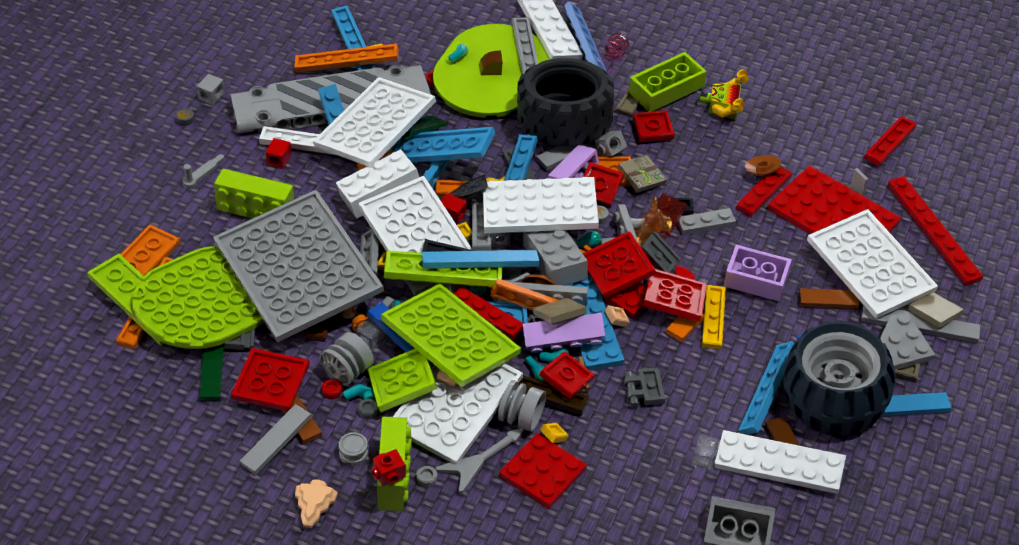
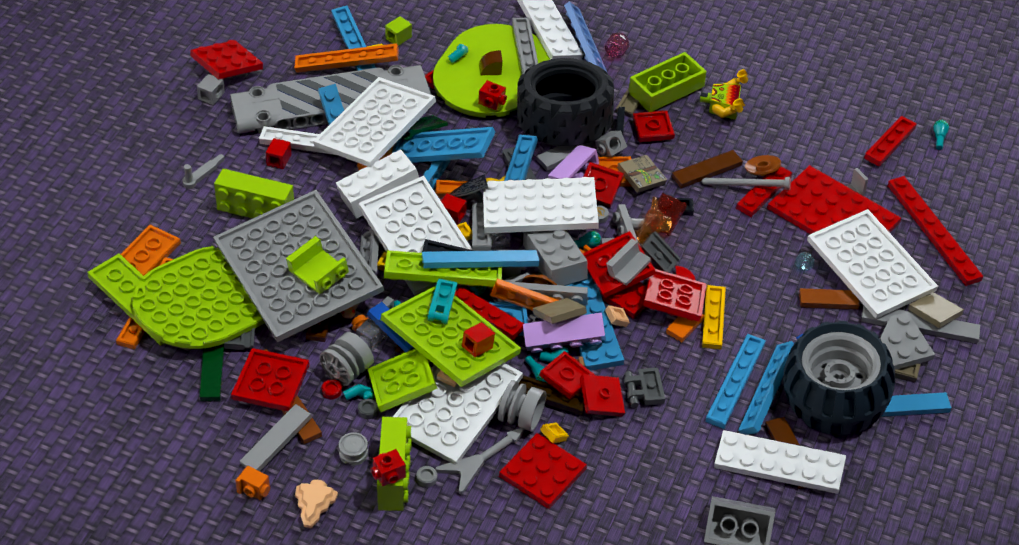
dark grey tile [176,108,194,125] -> none
light grey plate [677,208,736,236] -> none
clear brick [692,434,720,470] -> none
lavender brick [724,245,792,302] -> none
none -> red plate [190,40,263,79]
none -> orange brick [235,465,270,500]
none -> lime panel [286,236,349,295]
none -> lime brick [385,16,412,46]
none -> teal plate [428,279,457,324]
none -> red brick [462,322,495,357]
none -> red brick [478,80,507,111]
none -> red plate [580,374,625,417]
none -> light grey panel [606,239,651,285]
none -> black tile [616,107,625,135]
none -> reddish brown tile [672,150,743,188]
none -> light grey bar [702,177,791,190]
none -> dark azure tile [705,334,766,429]
none -> clear light blue plate [795,252,814,271]
none -> teal piece [933,120,949,150]

